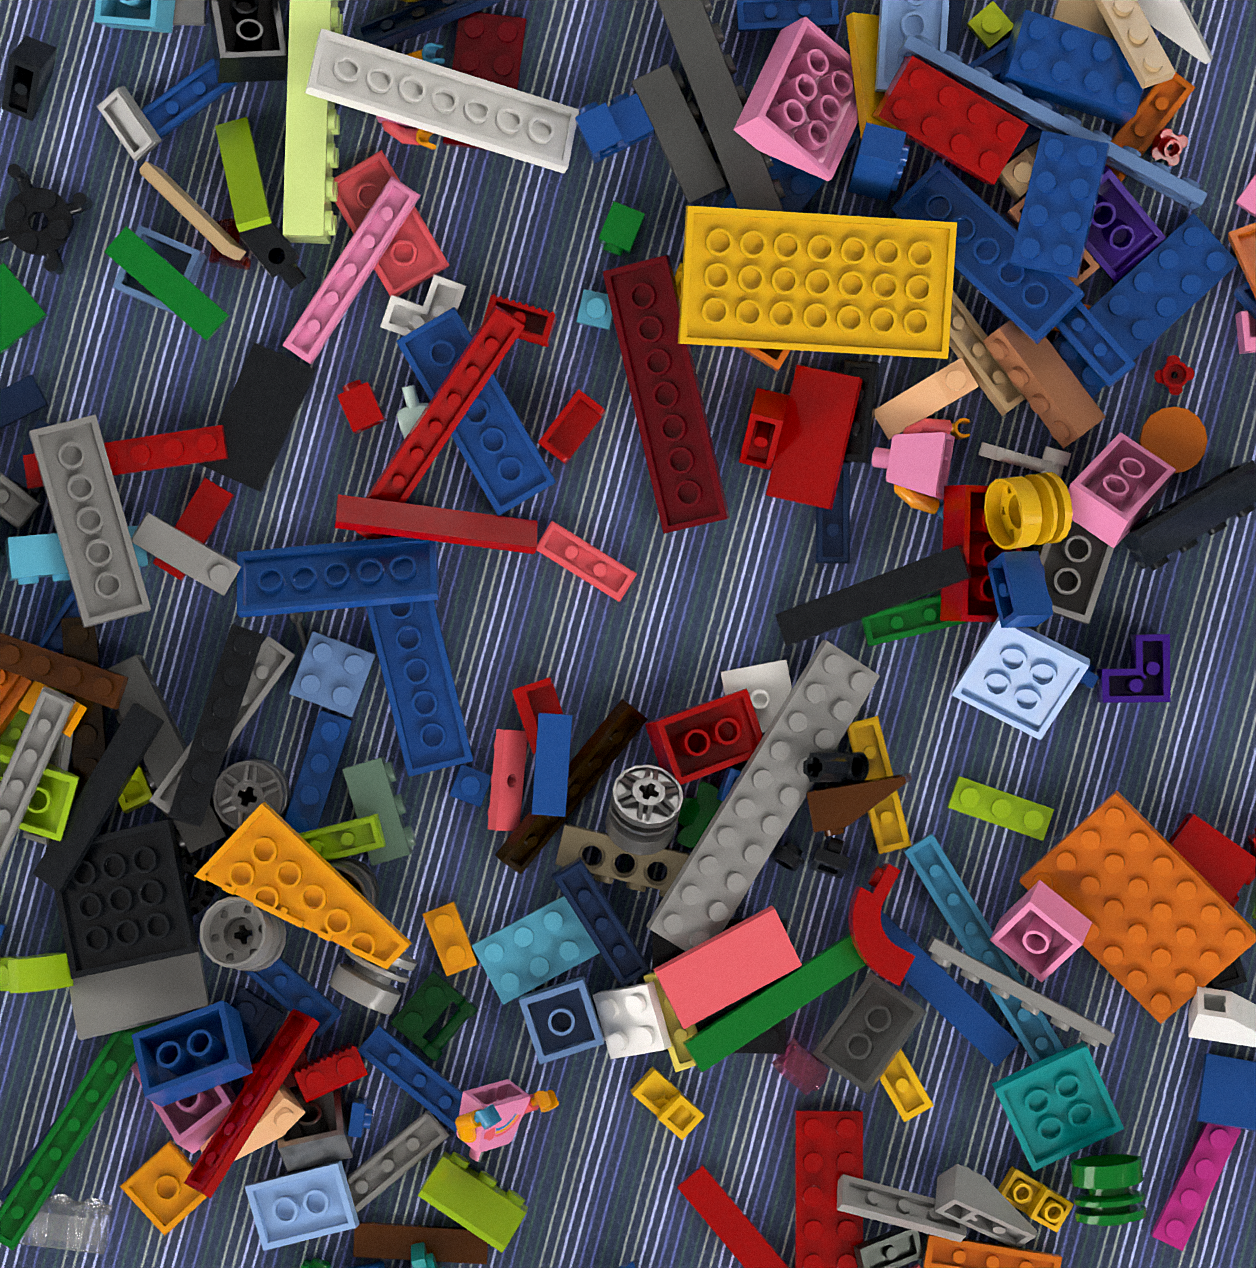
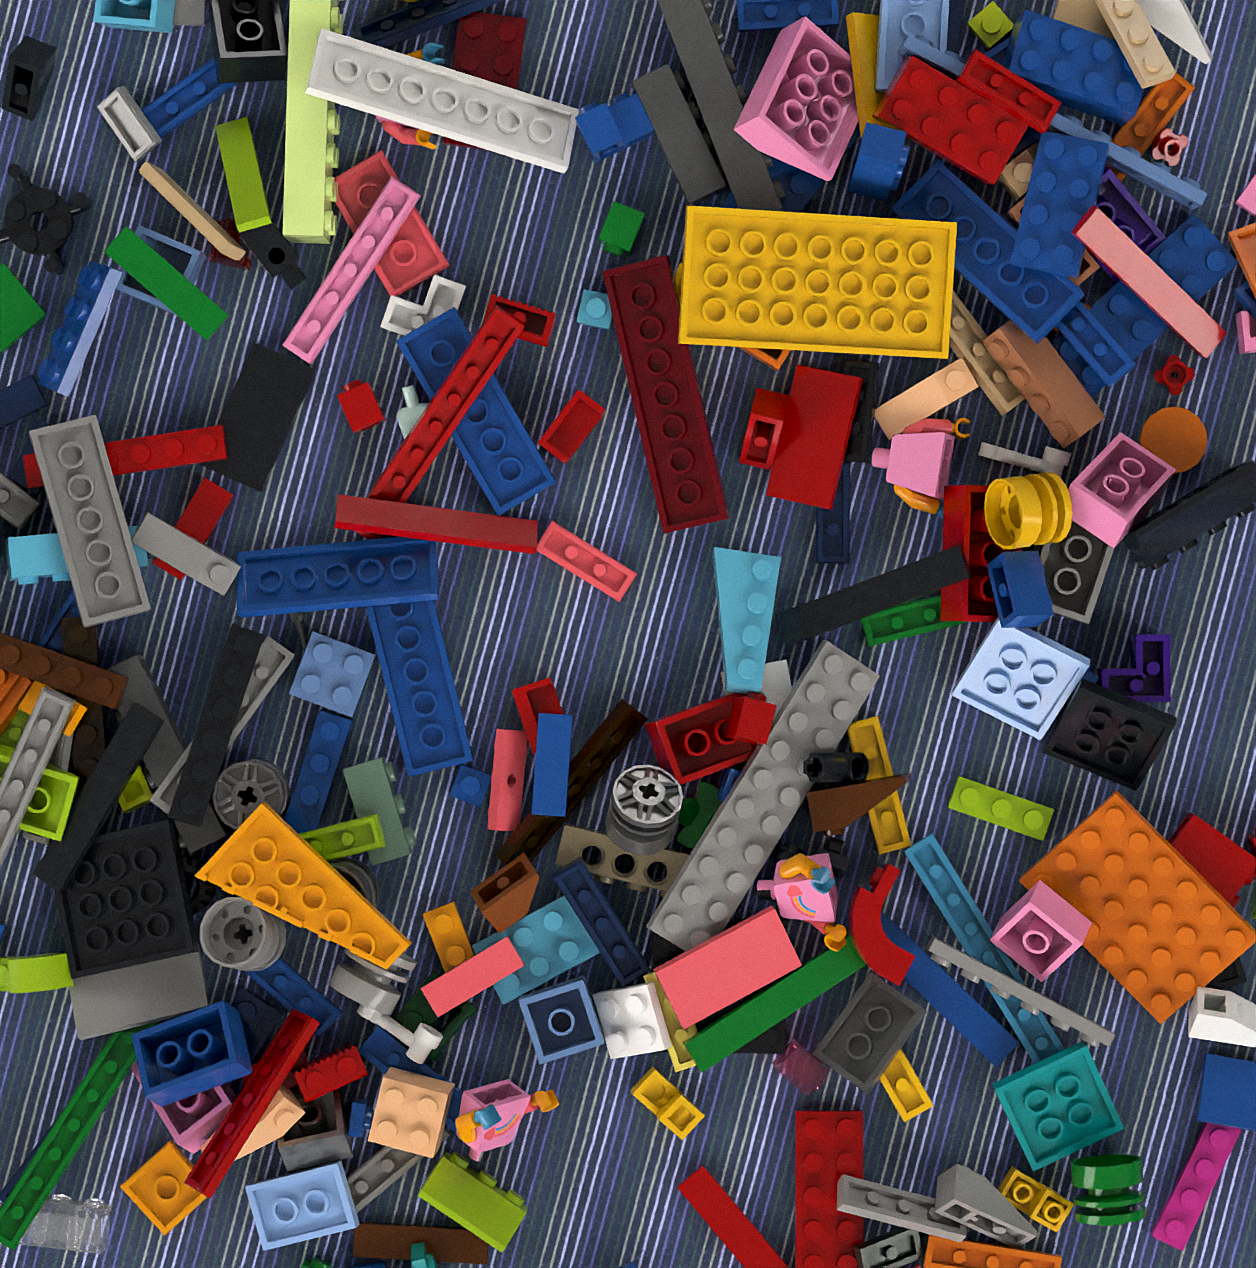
none -> blue plate [38,261,122,397]
none -> white brick [357,1005,443,1064]
none -> light nougat brick [368,1067,455,1158]
none -> coral tile [421,936,525,1017]
none -> dark orange slope [469,853,539,933]
none -> medium azure wedge [712,547,781,694]
none -> red brick [725,692,776,745]
none -> torso [757,853,846,952]
none -> red tile [956,49,1062,134]
none -> black plate [1043,678,1177,791]
none -> tile [1071,206,1227,359]

